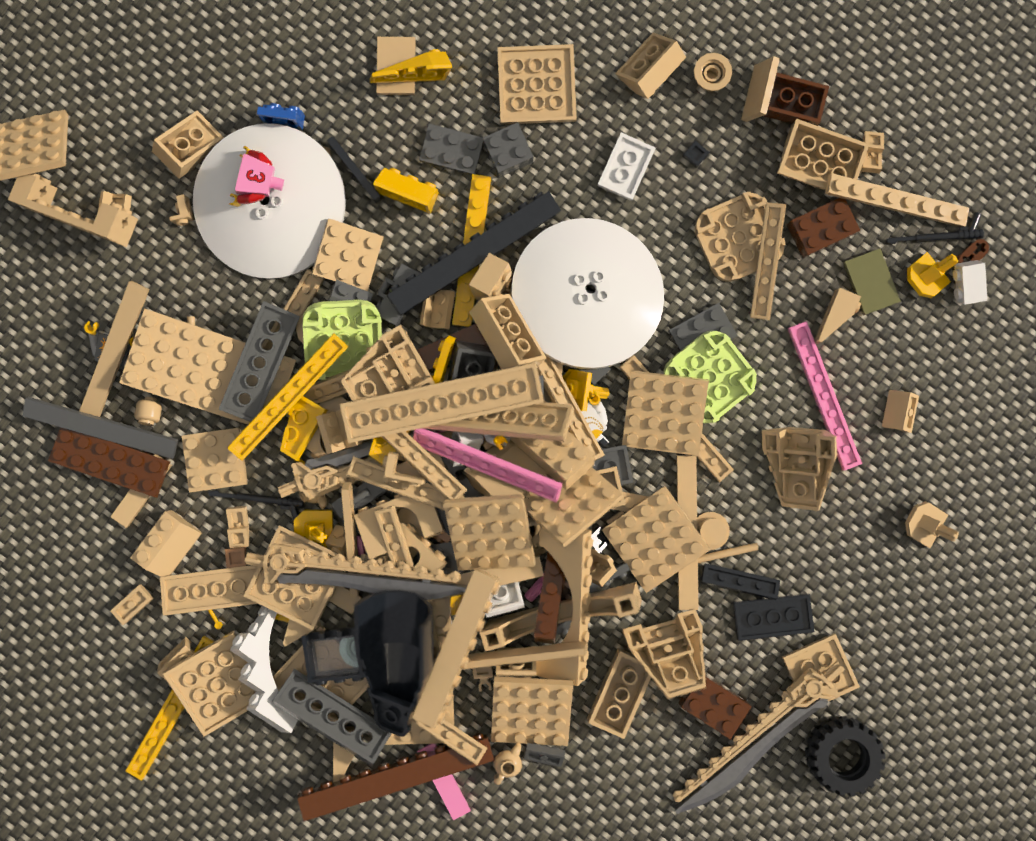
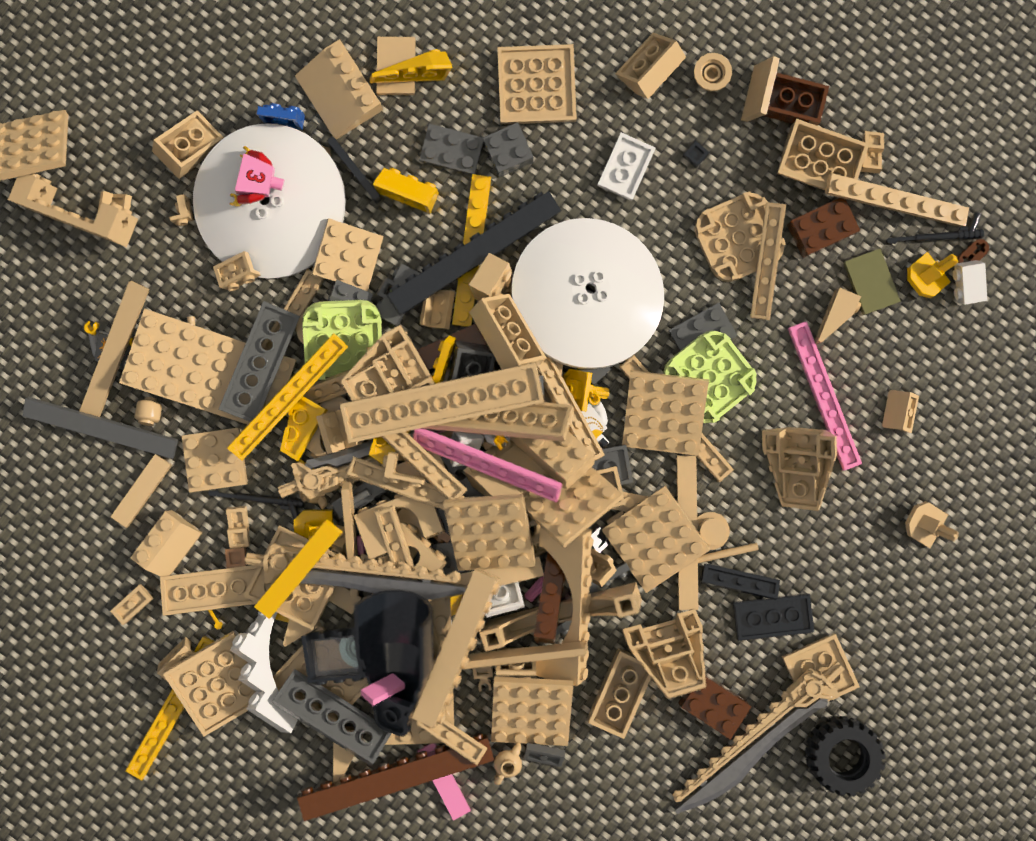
reddish brown plate [48,427,171,498] -> none
none -> tan bracket [213,251,261,291]
none -> yellow tile [254,519,342,619]
none -> tan slope [295,39,383,140]
none -> bright pink tile [361,673,405,705]

